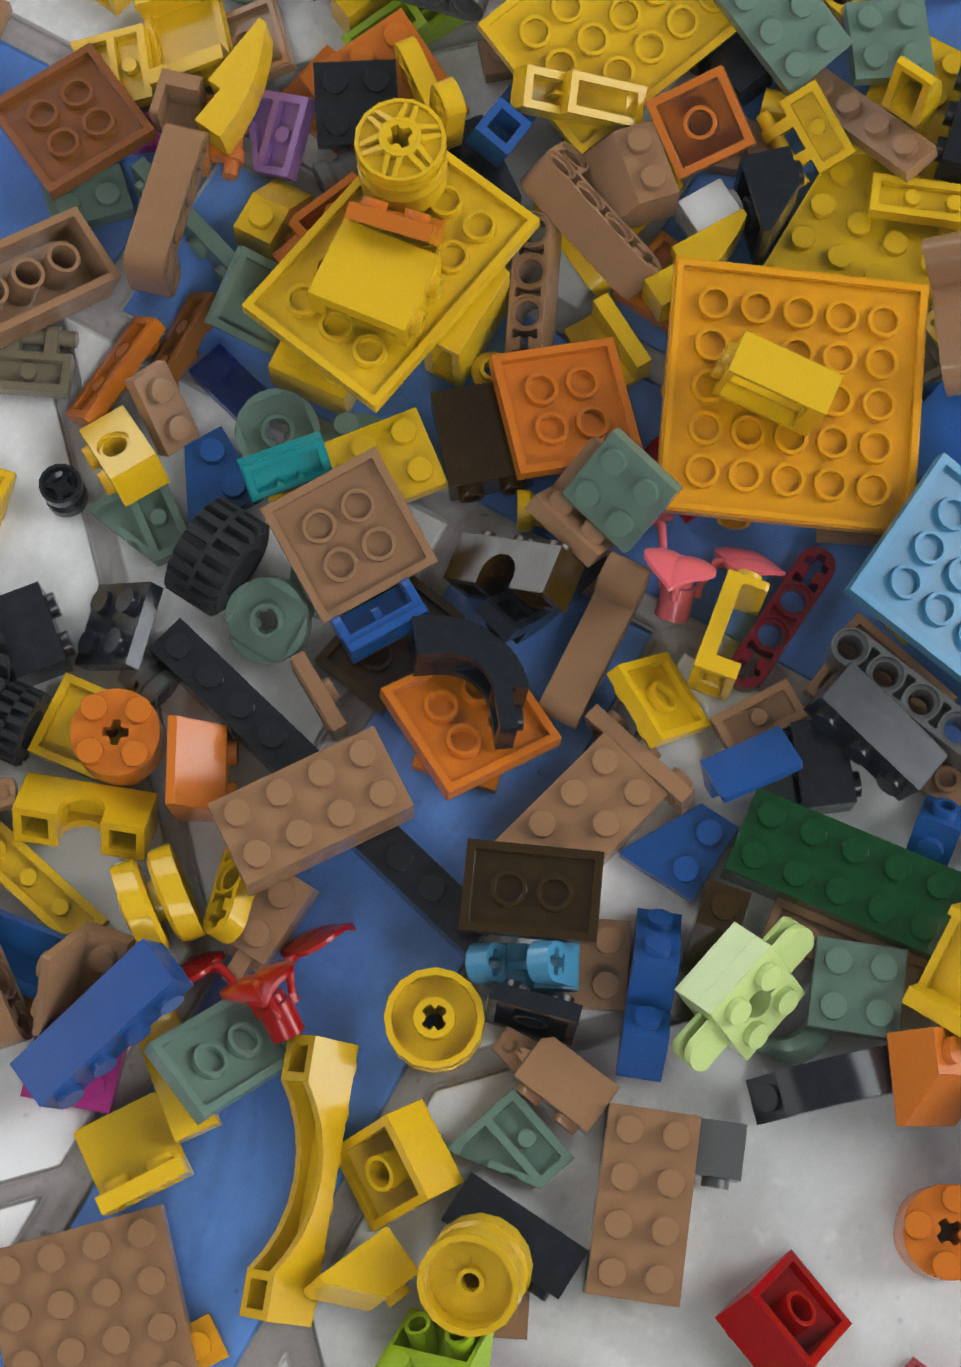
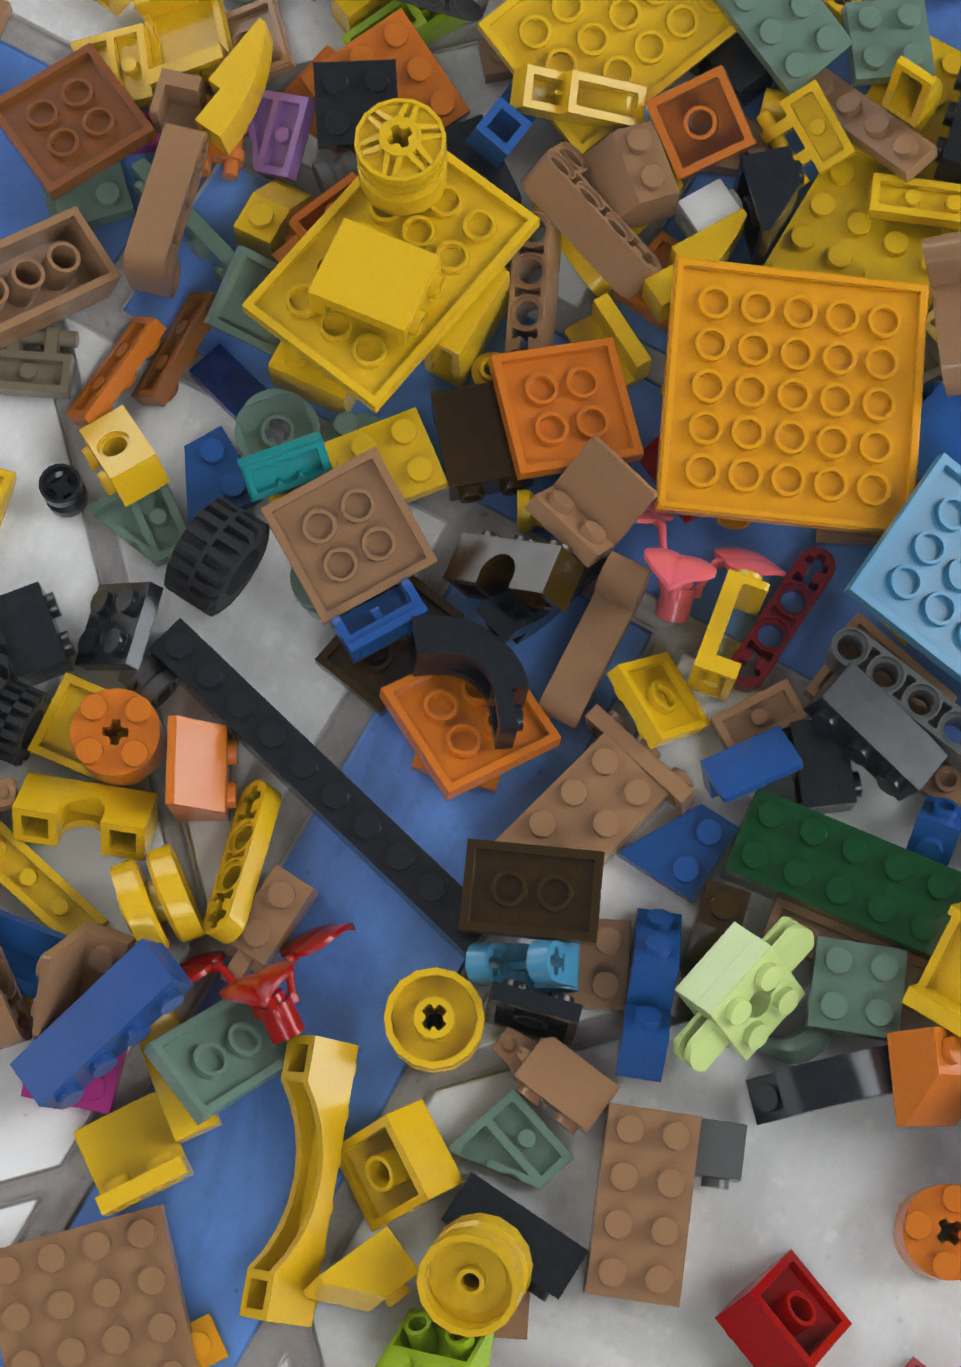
medium nougat plate [124,360,201,457] -> none
medium nougat brick [207,726,414,897] -> none
sand green plate [224,577,314,664] -> none
medium nougat plate [290,650,349,741] -> none
orange plate [344,196,446,247] -> none
yellow beam [393,36,467,150] -> none
sand green plate [562,428,683,554] -> none
yellow window [711,330,844,437] -> none

